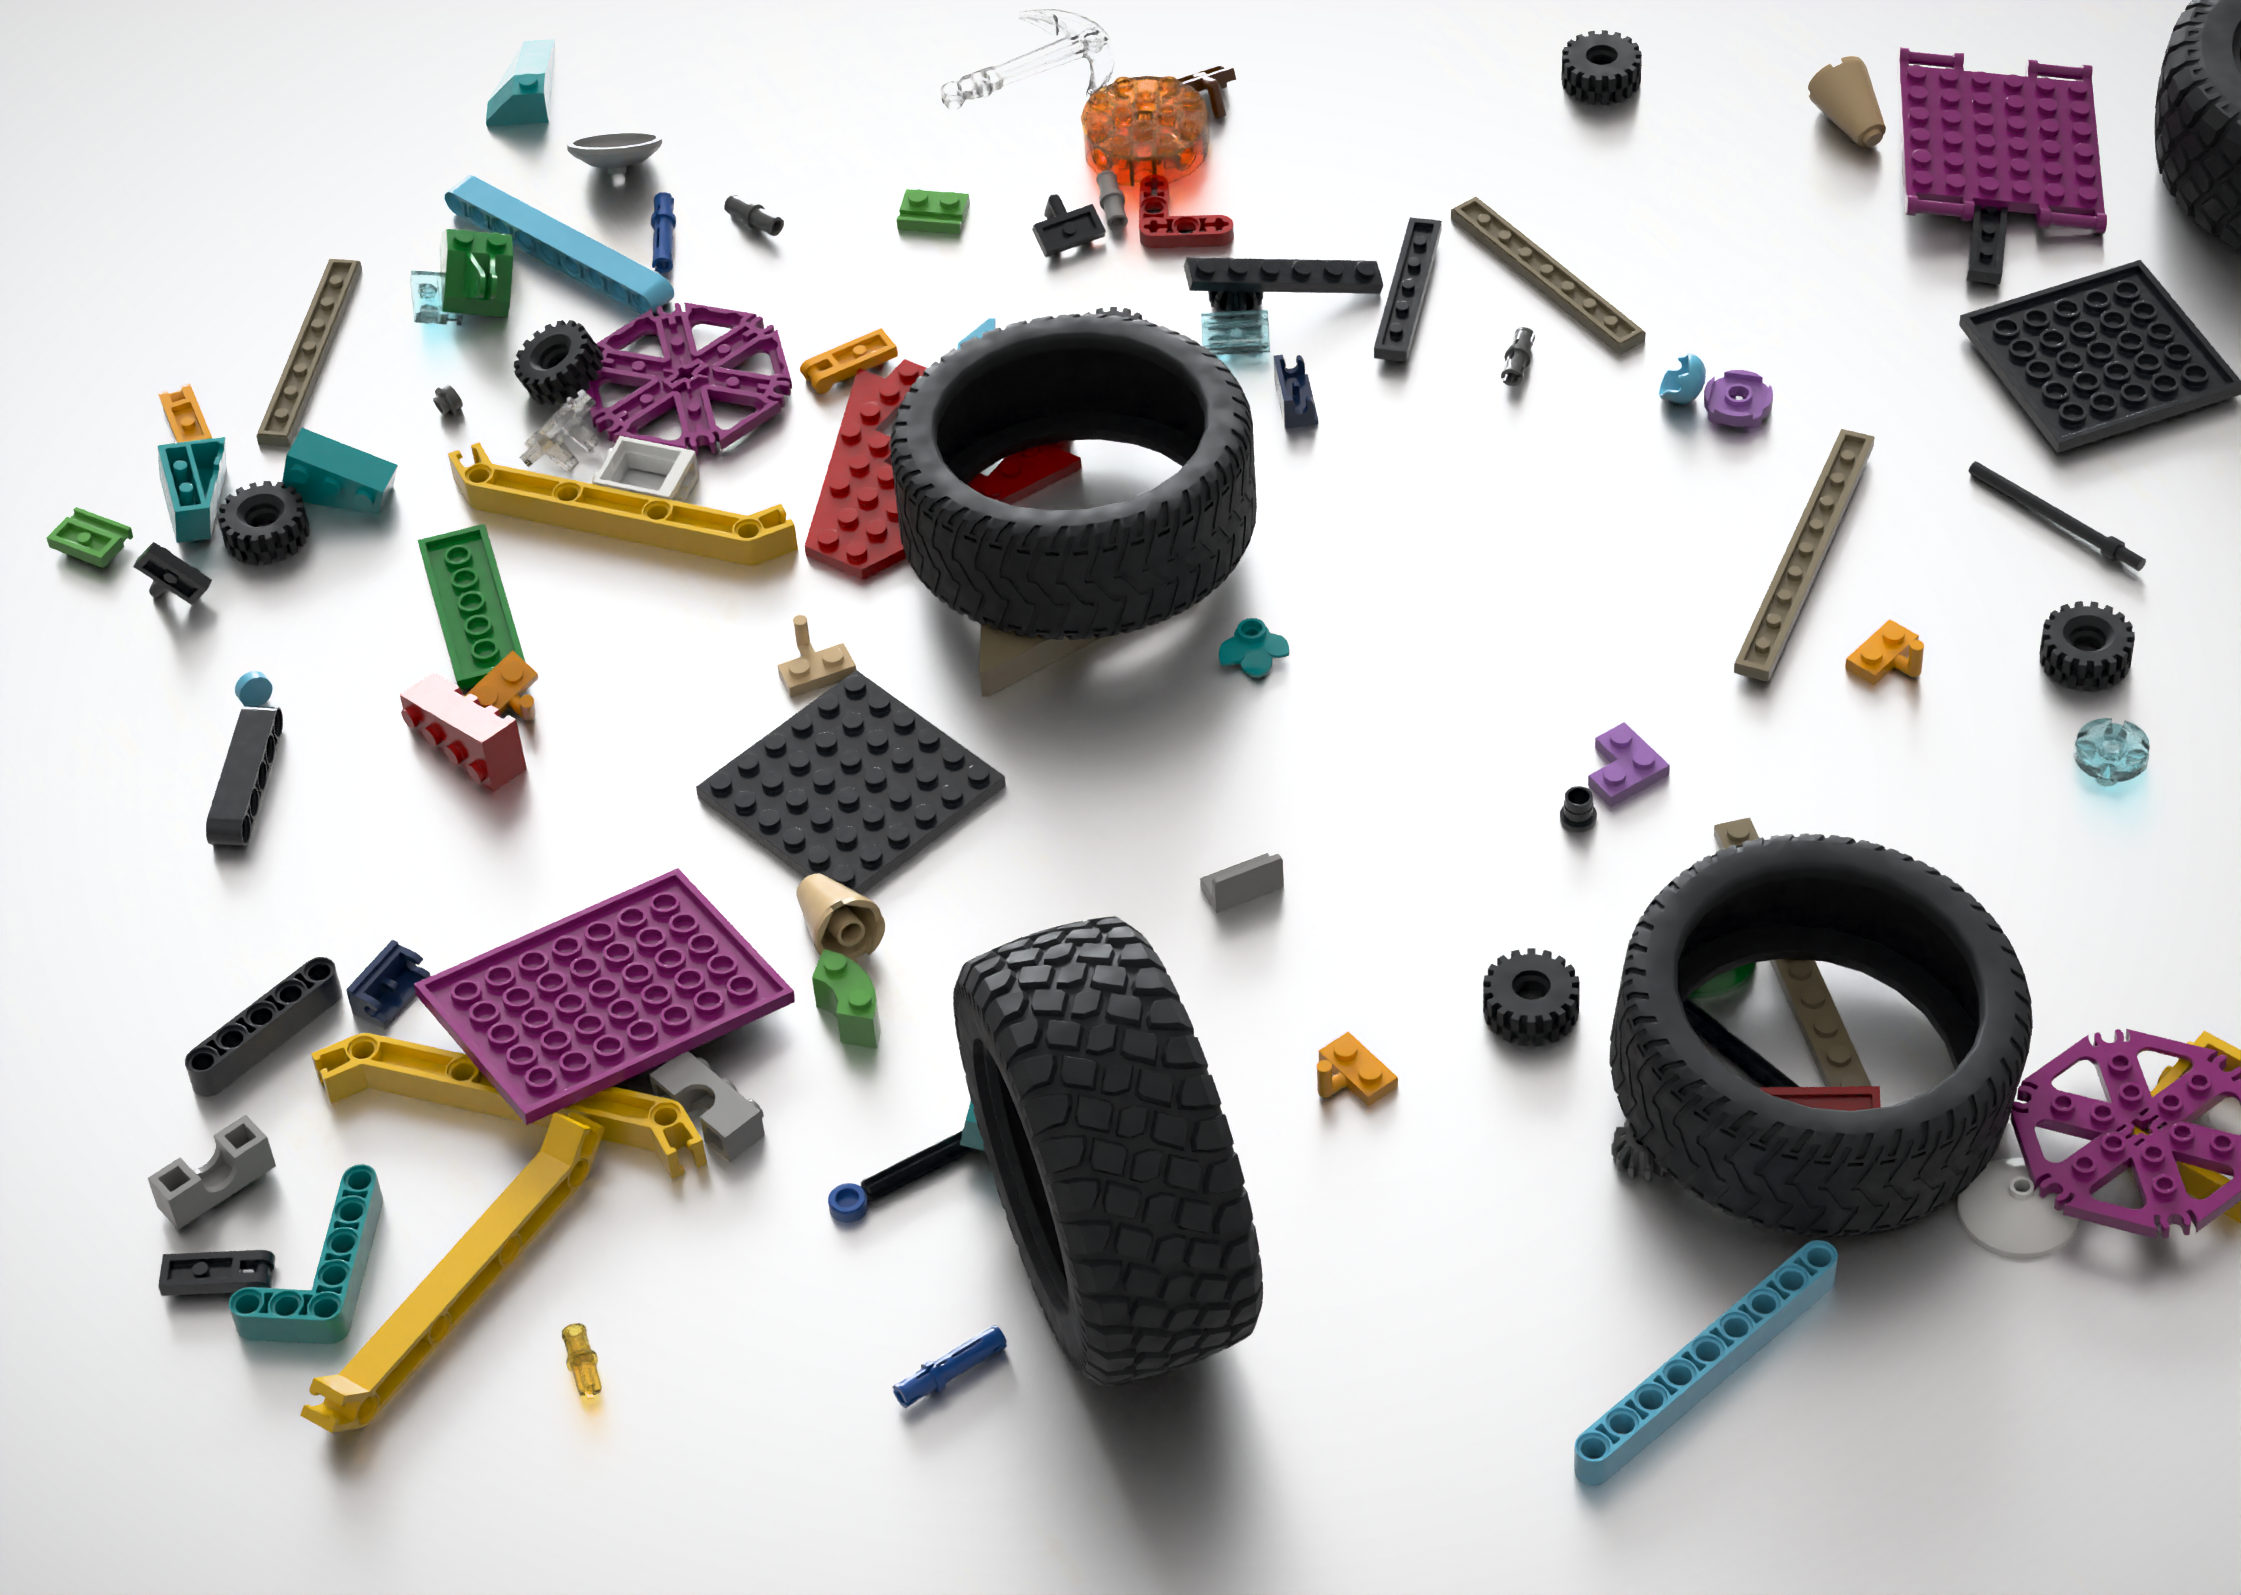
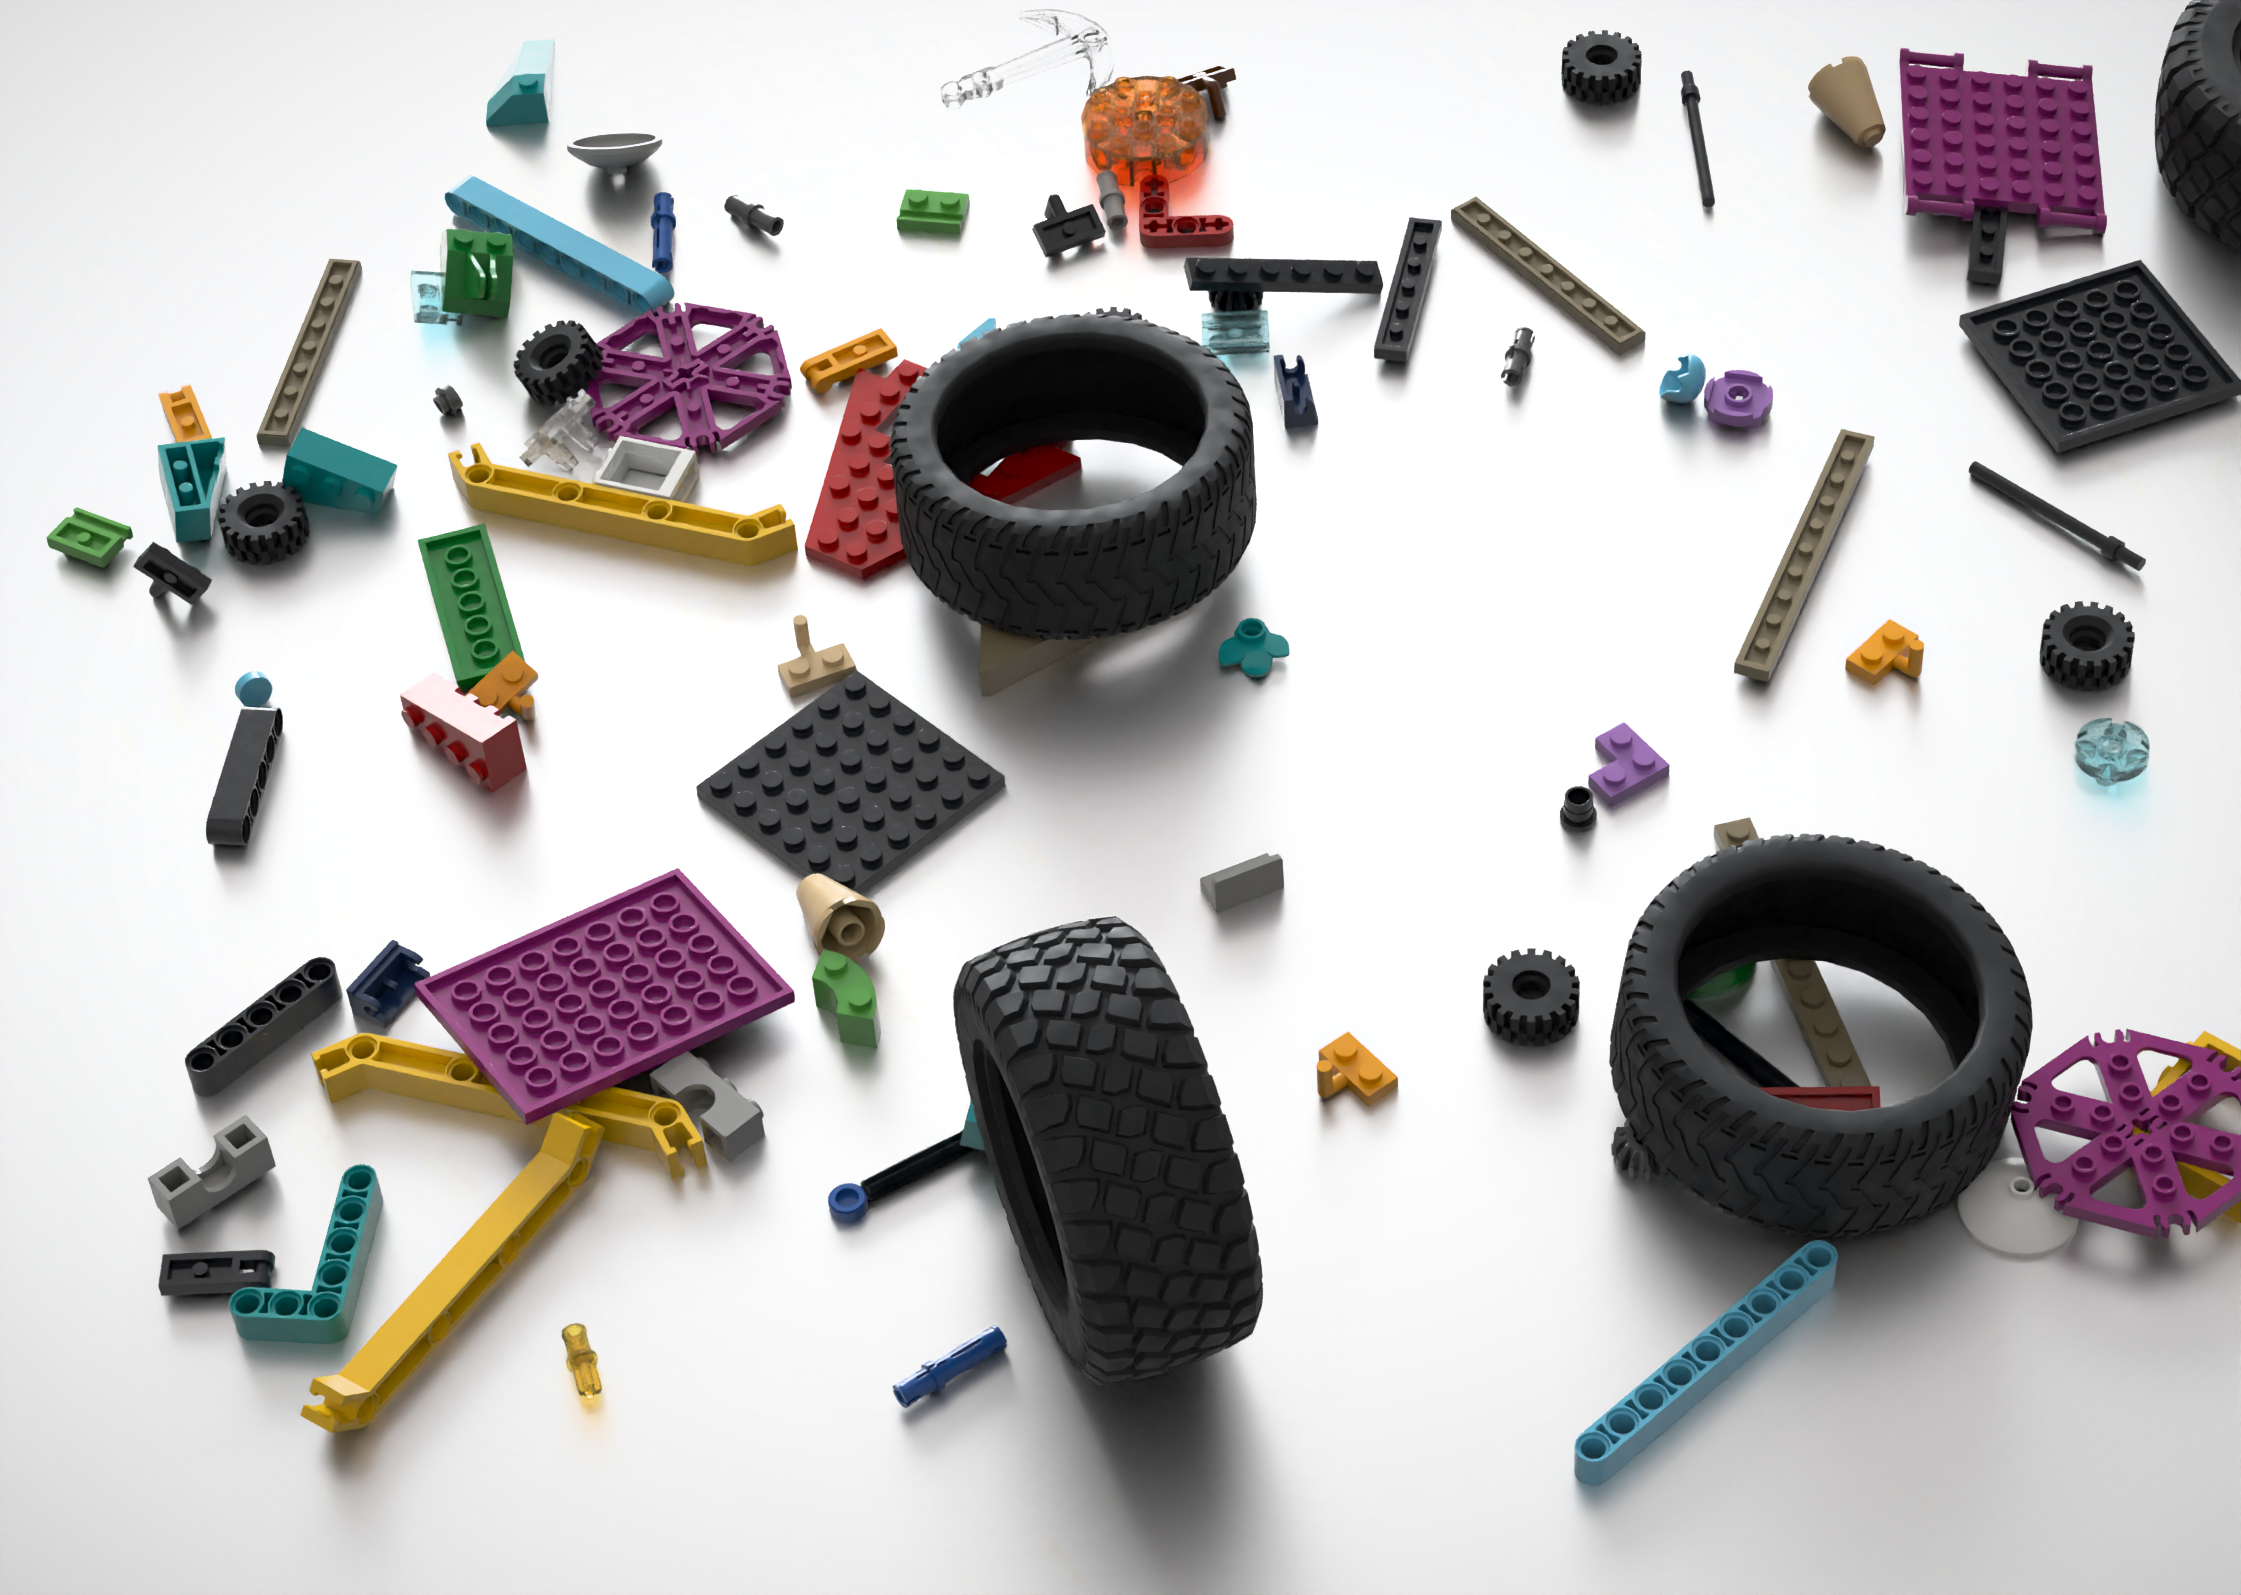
none -> black bar [1680,70,1715,207]

